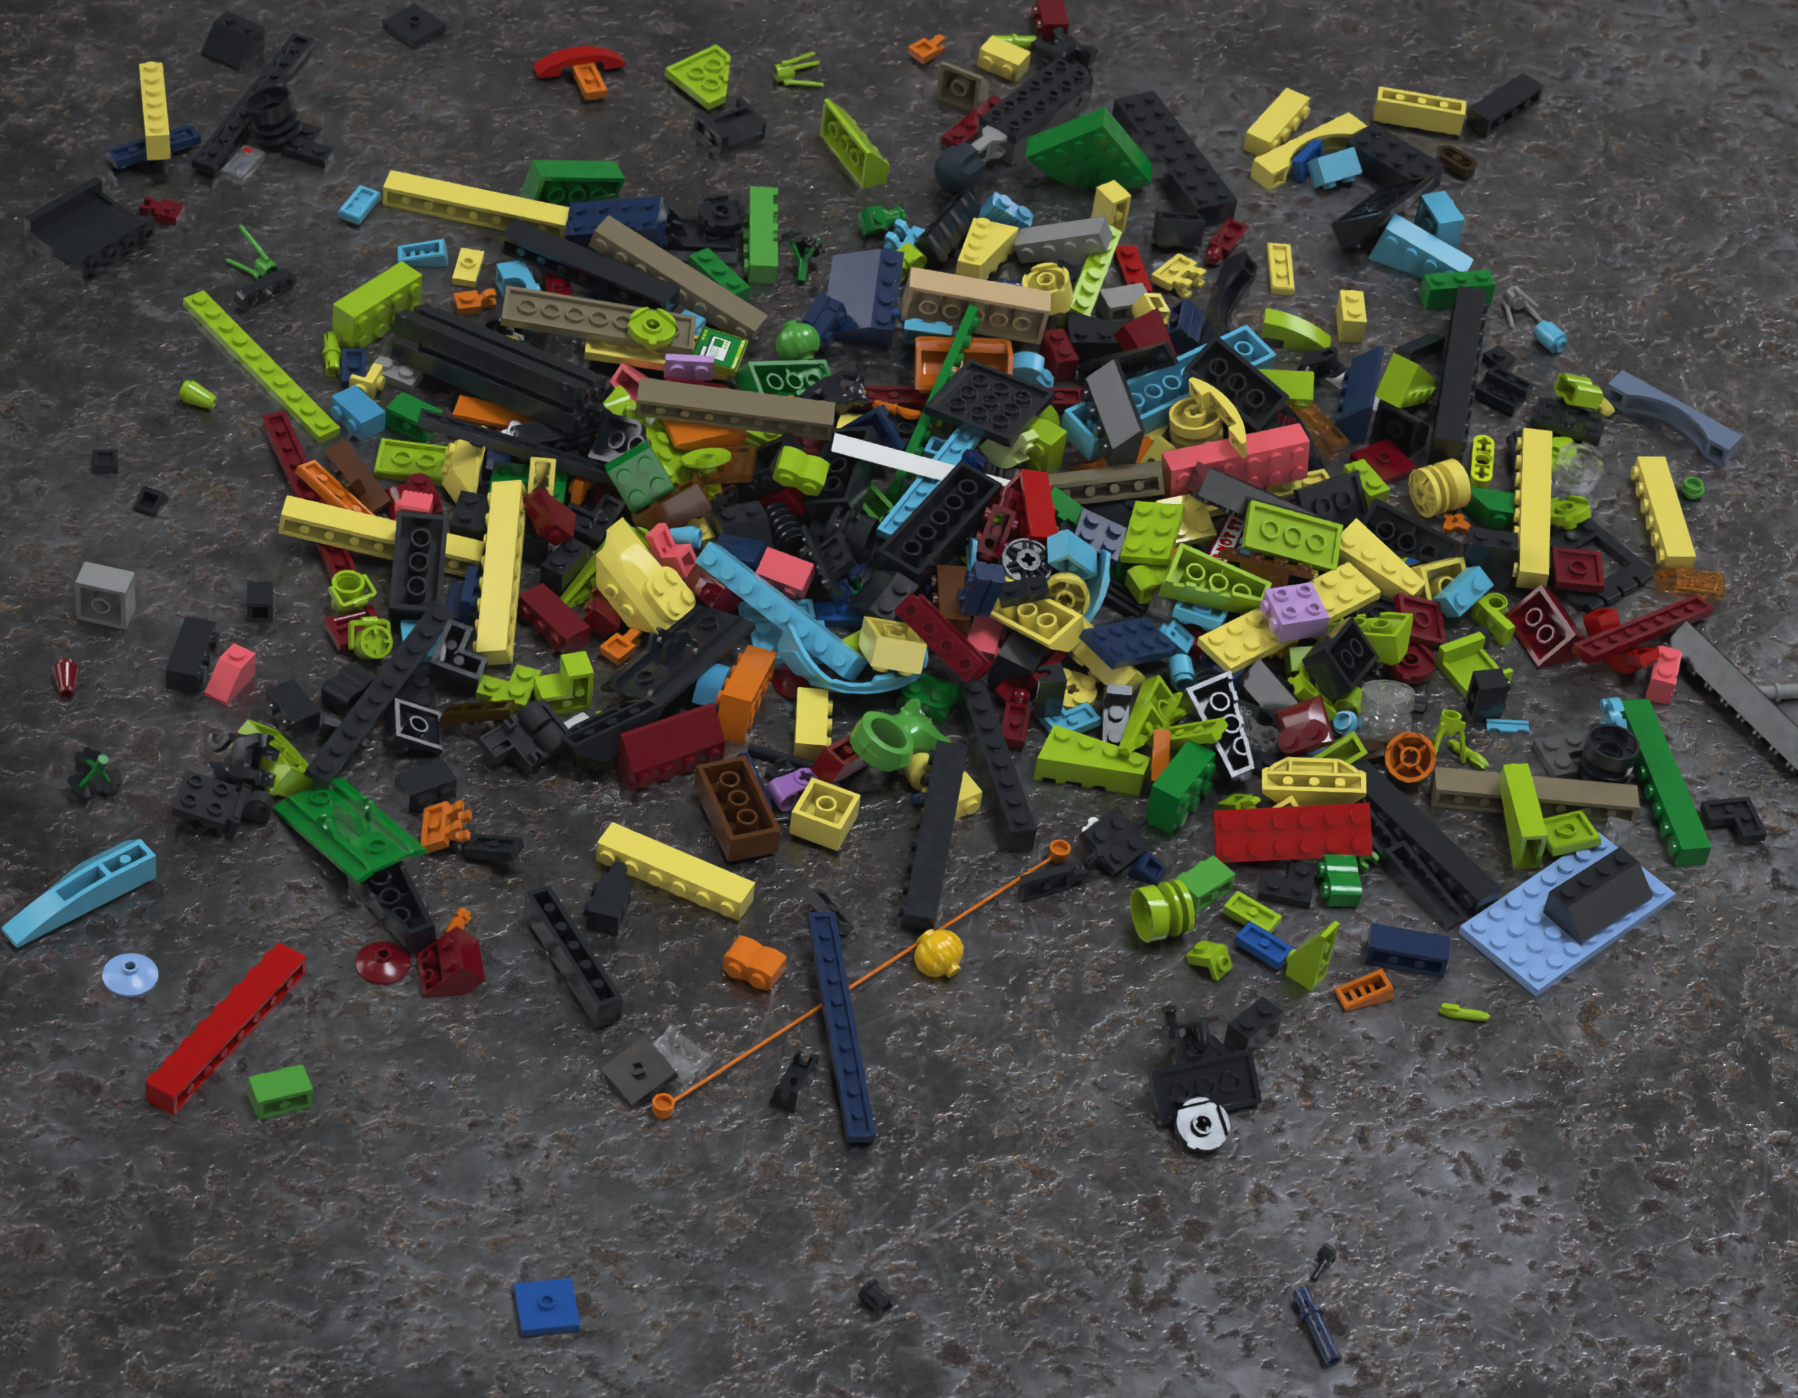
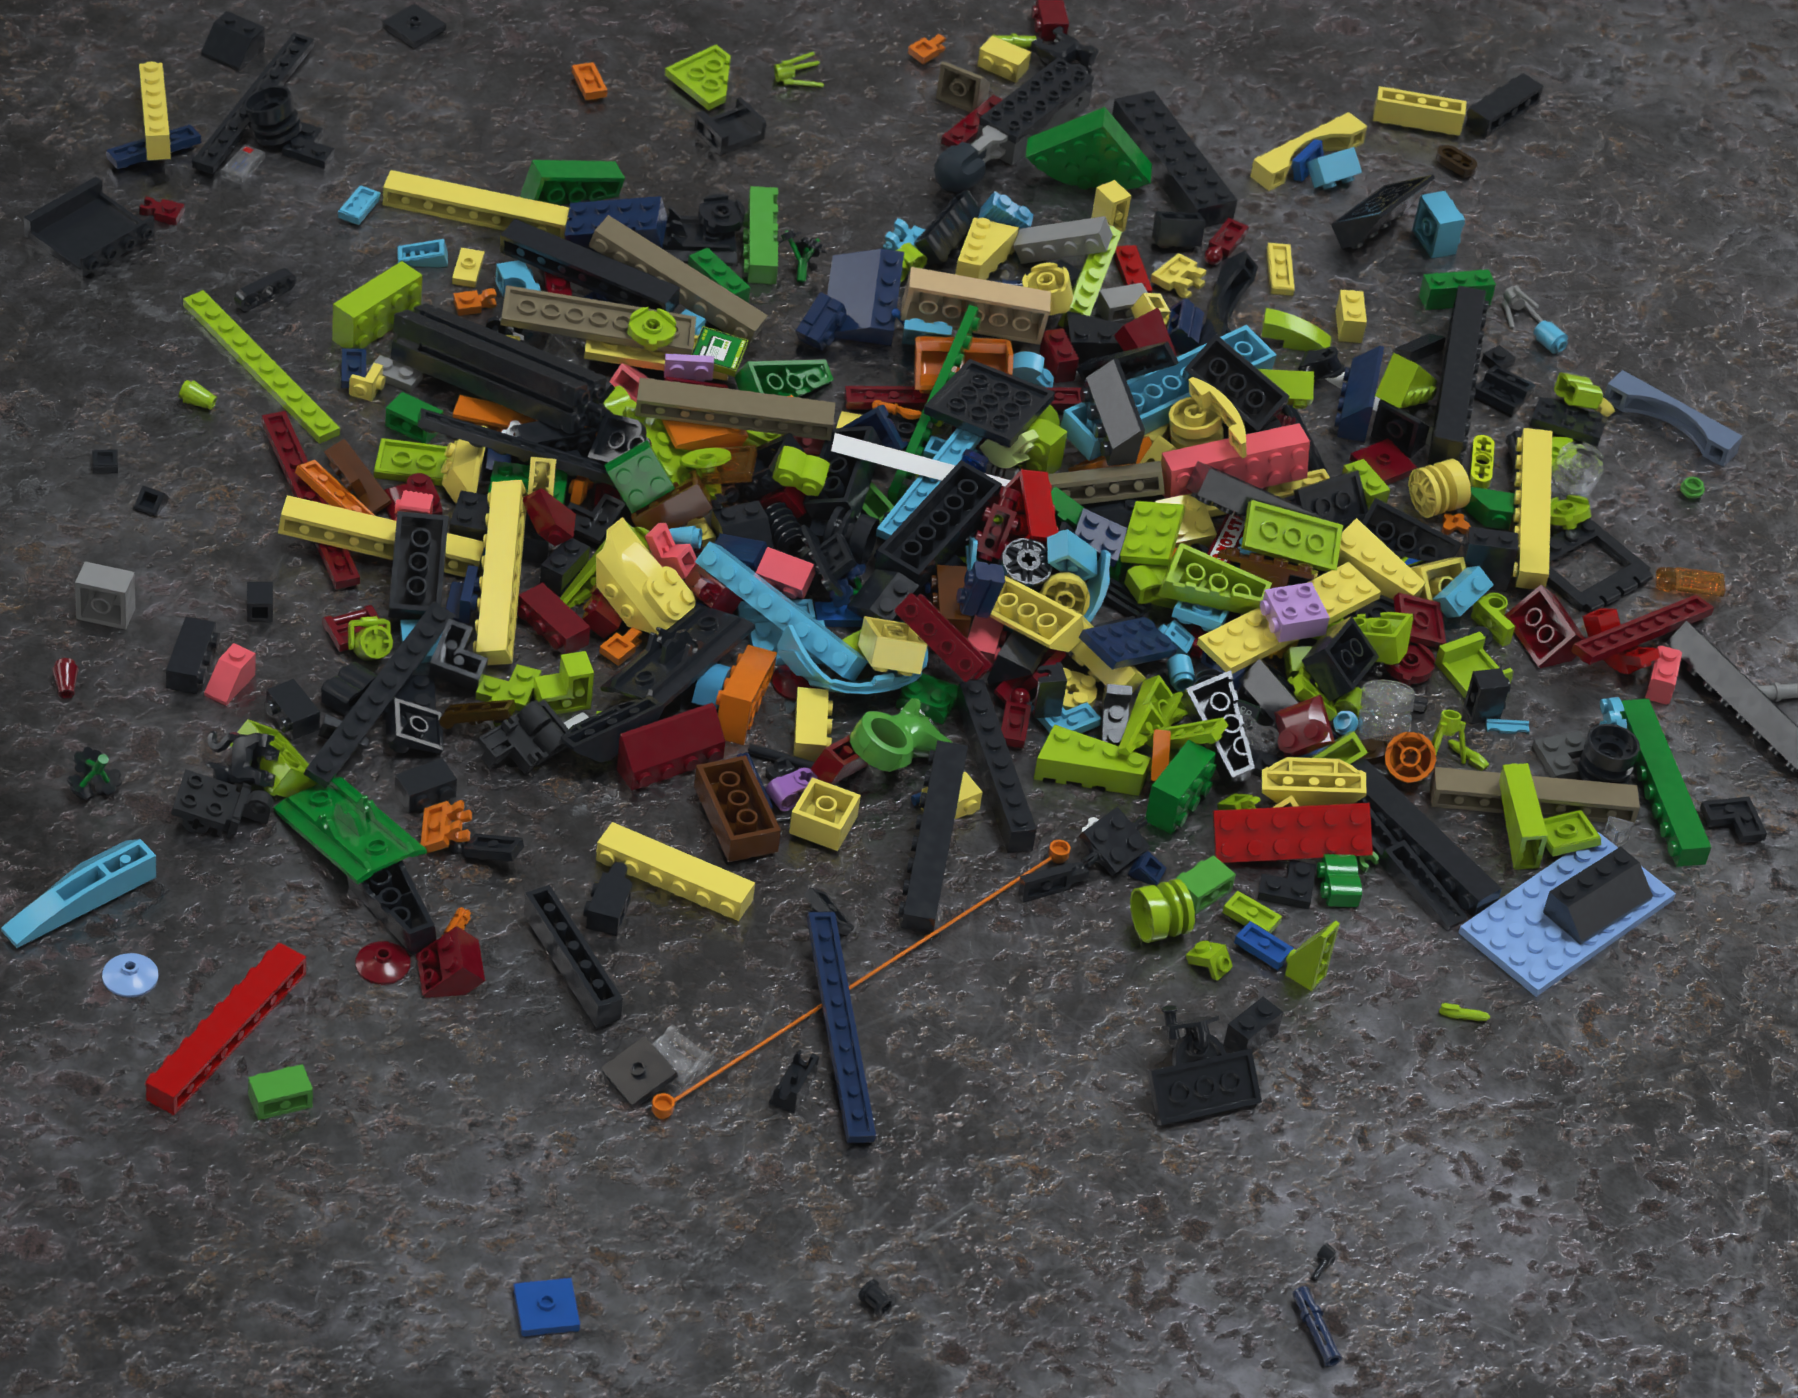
bright green plant [226,224,279,280] -> none
lime pin [322,332,342,377] -> none
lime piece [328,570,377,614] -> none
dark azure brick [330,385,385,441] -> none
red slope [533,46,626,79] -> none
orange brick [723,936,787,991] -> none
bright green plant [775,320,820,361] -> none
black animal [799,362,869,417] -> none
lime slope [820,98,890,189] -> none
green connector [857,205,906,236] -> none
light yellow head [904,753,932,791] -> none
yellow plant [914,929,963,978] -> none
black plate [998,574,1051,609] -> none
clear brick [1146,591,1178,629] -> none
plate [1174,1097,1230,1153] -> none
light yellow brick [1243,88,1310,156] -> none
clear orange tile [1288,402,1350,452] -> none
orange slope [1333,969,1394,1012] -> none
black brick [1345,122,1445,205] -> none
dark blue brick [1365,923,1450,978] -> none
medium azure wedge [1368,213,1474,278] -> none
dark red plate [1551,547,1605,593] -> none
light yellow brick [1631,456,1696,574] -> none

